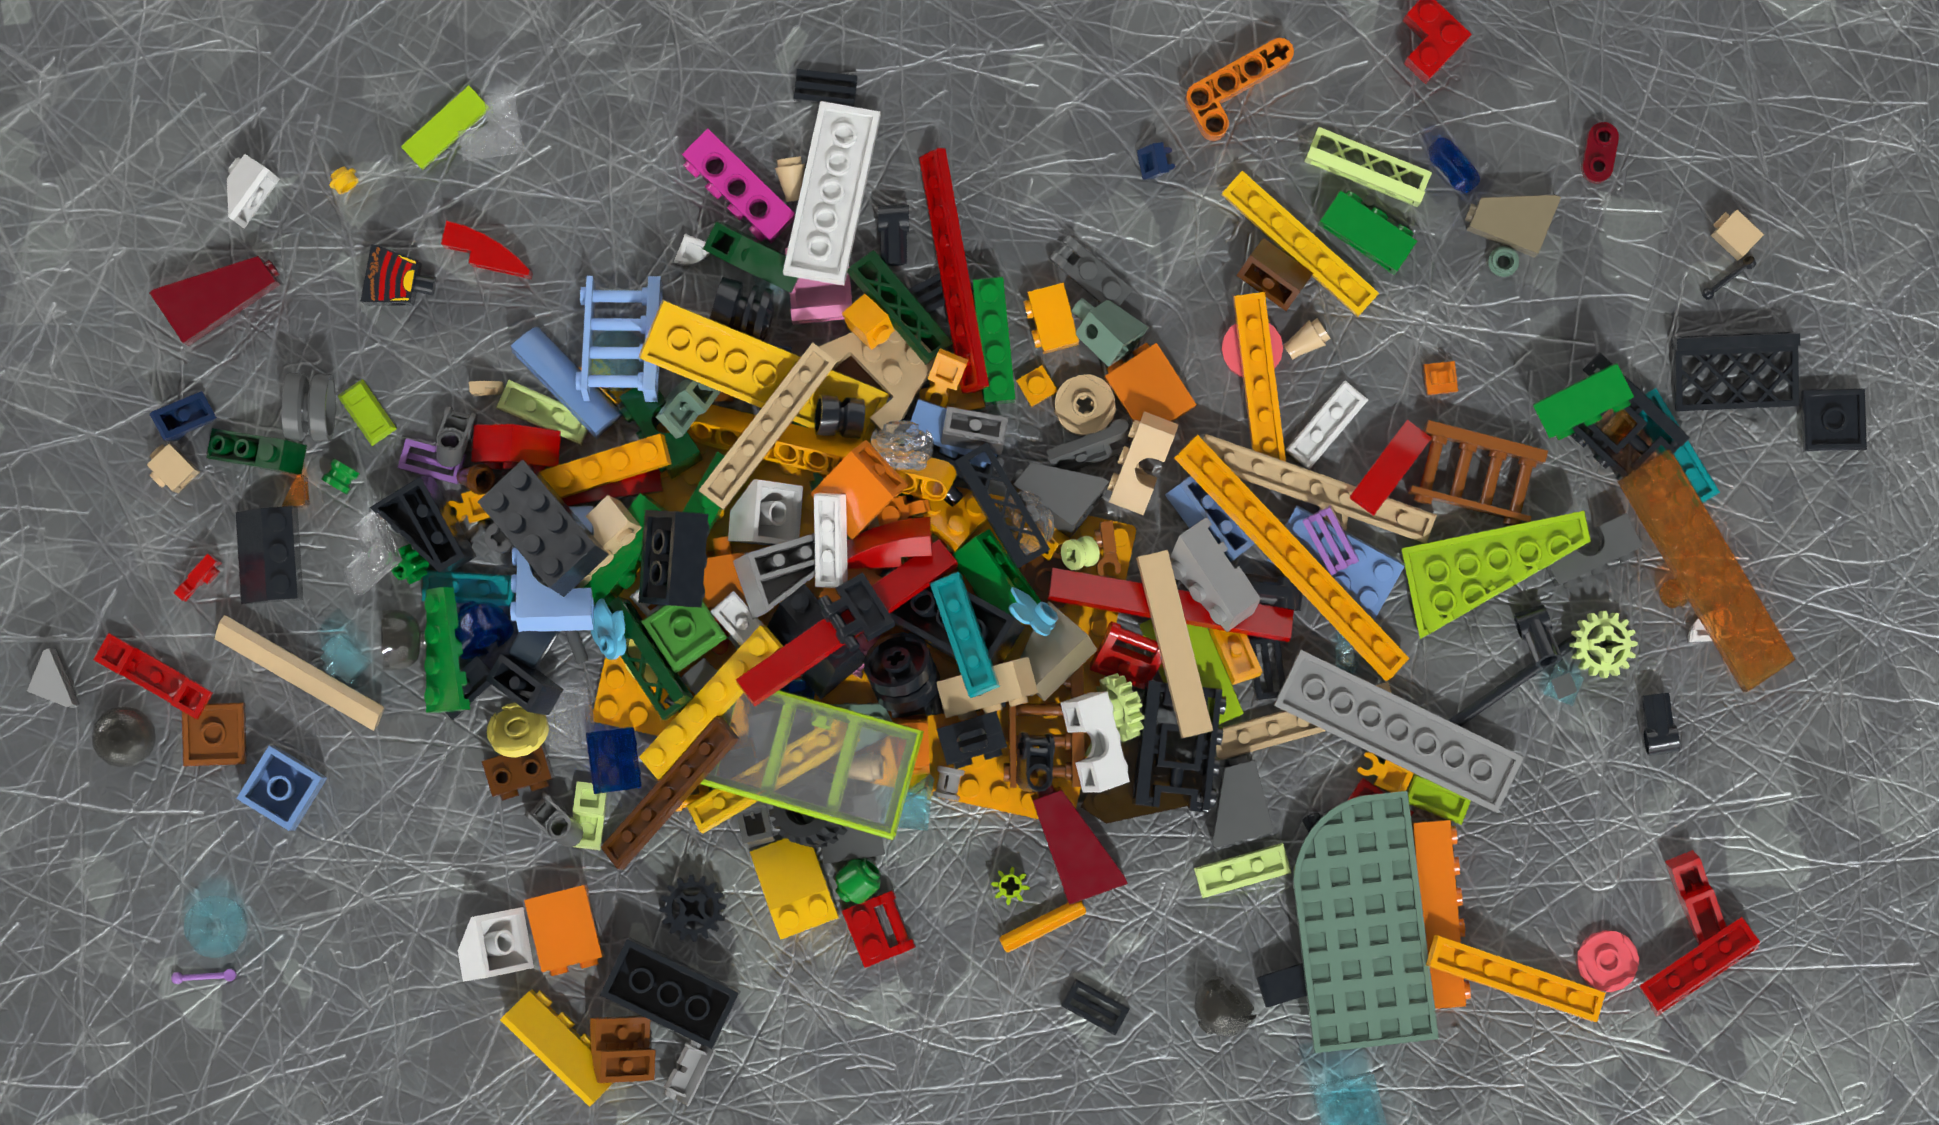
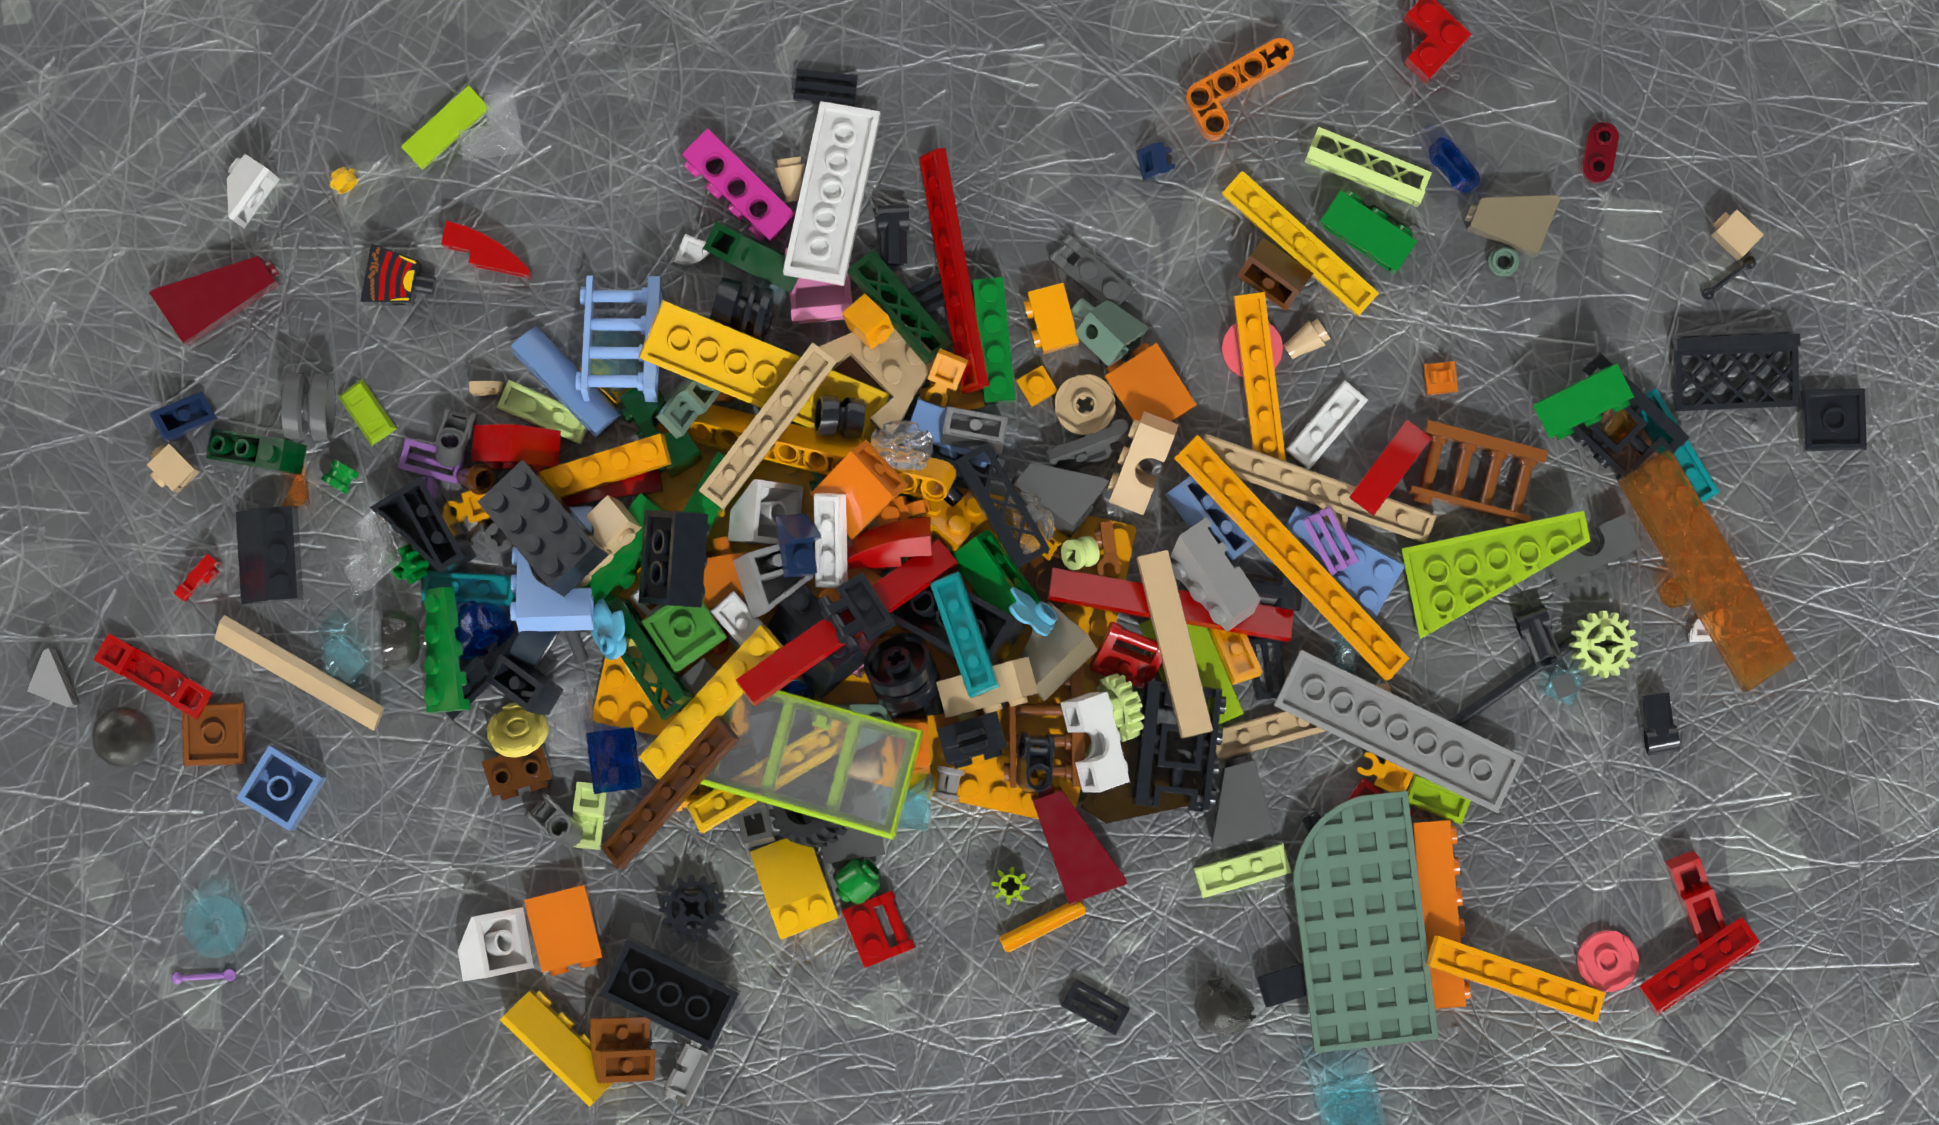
none -> dark blue slope [775,513,822,578]

